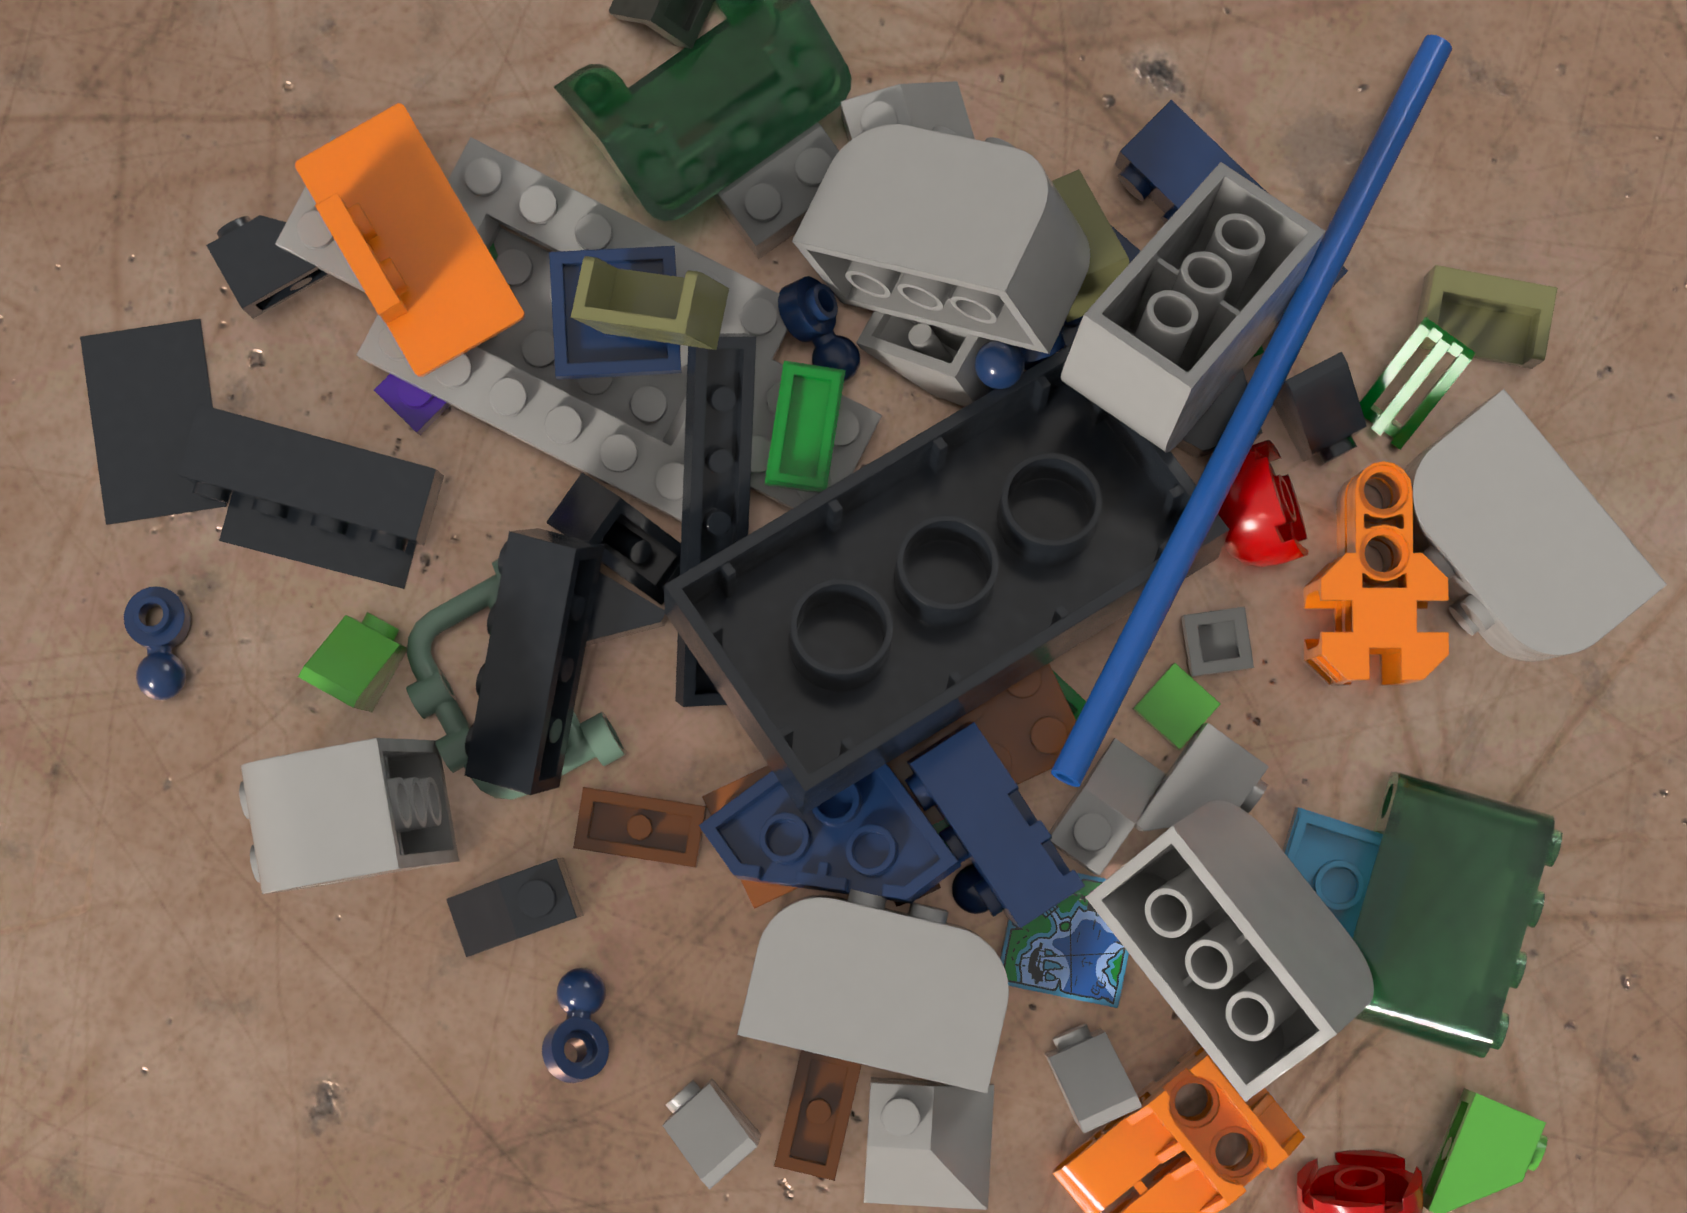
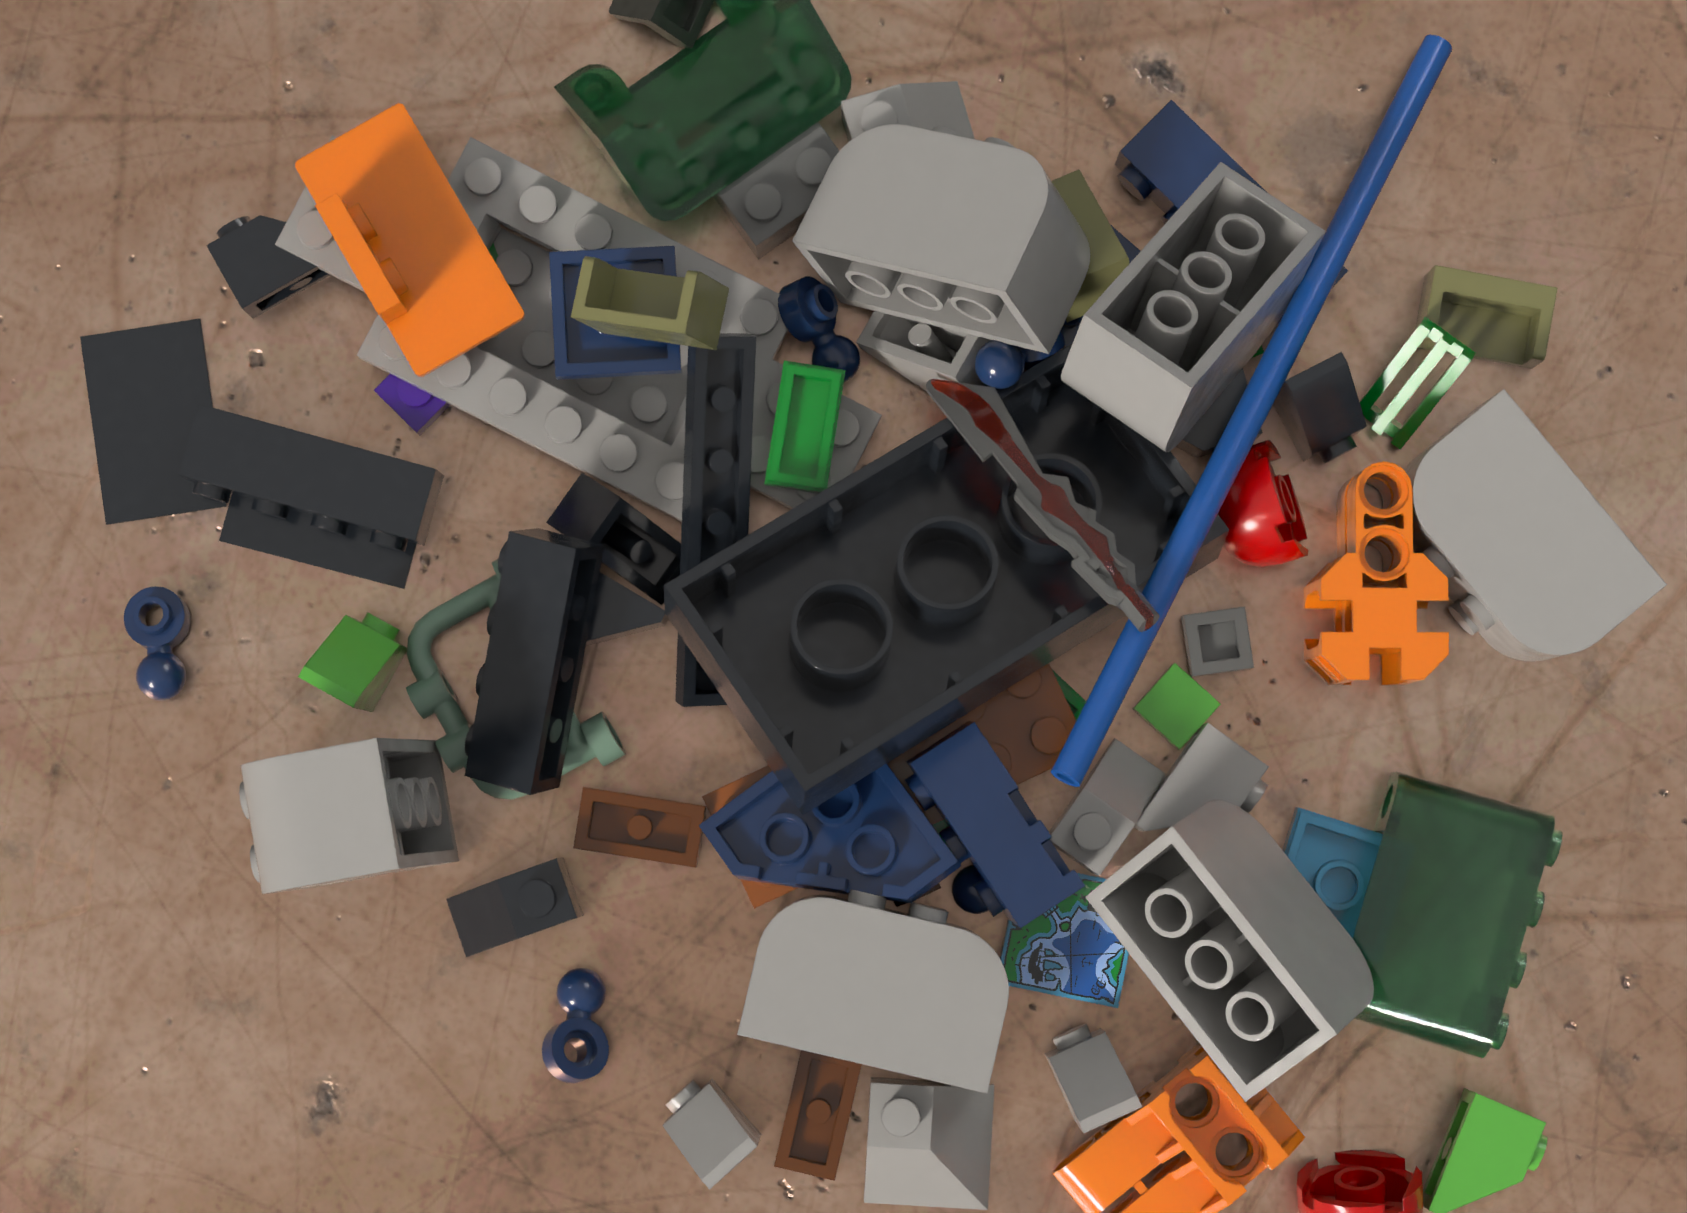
none -> dark grey sword [926,379,1160,632]

